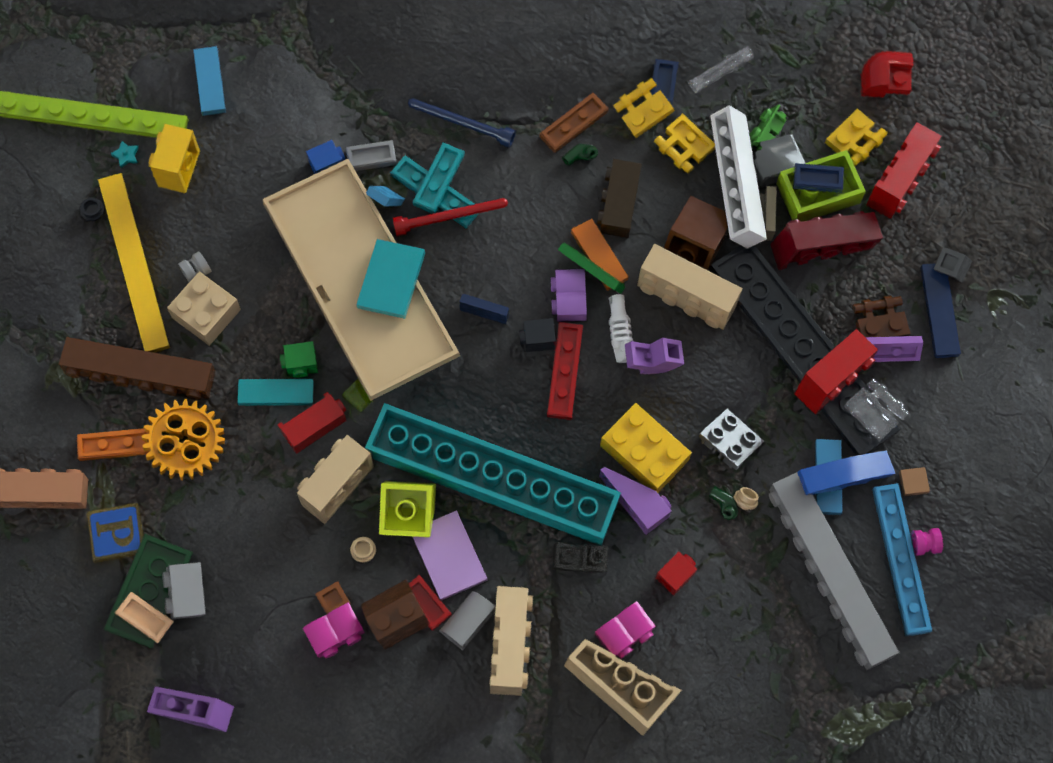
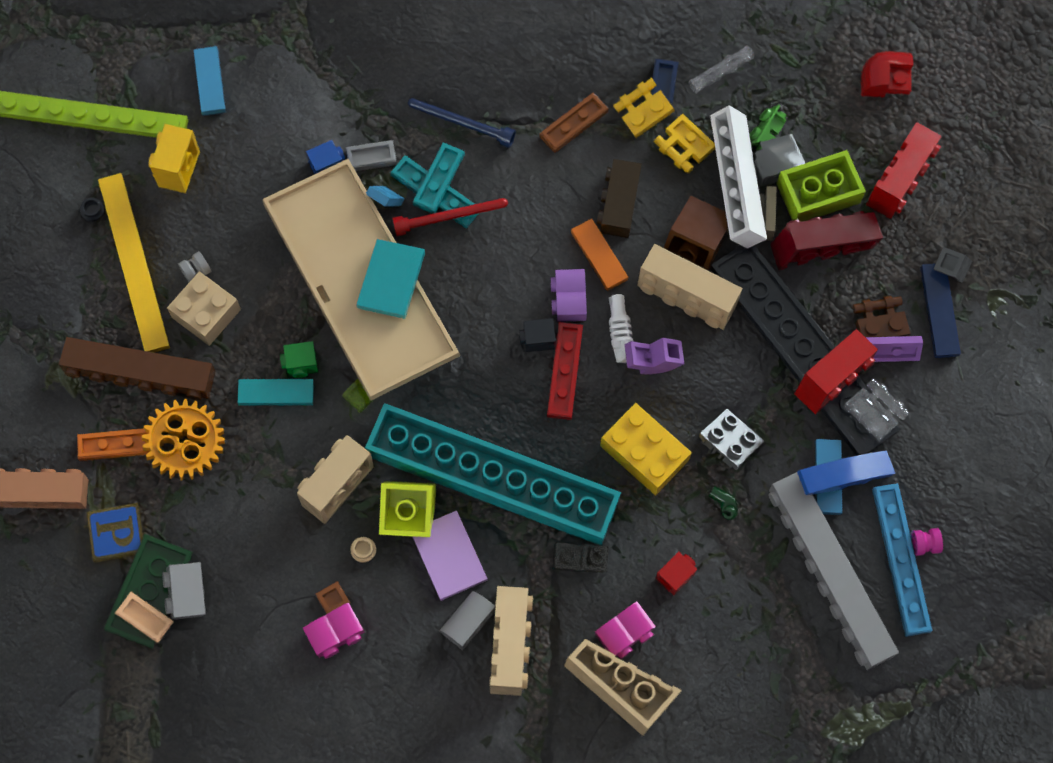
teal piece [111,141,139,168] -> none
medium lavender slope [147,687,234,732] -> none
red brick [277,392,347,454] -> none
reddish brown slope [361,579,430,650] -> none
red tile [409,575,452,631] -> none
dark blue tile [459,294,509,324] -> none
green tile [558,243,626,294] -> none
dark green arm [562,144,598,166] -> none
medium lavender slope [599,467,672,535] -> none
tan plate [734,487,759,510] -> none
dark blue tile [793,163,844,193] -> none
yellow plate [825,109,887,166] -> none
medium nougat tile [899,467,930,496] -> none

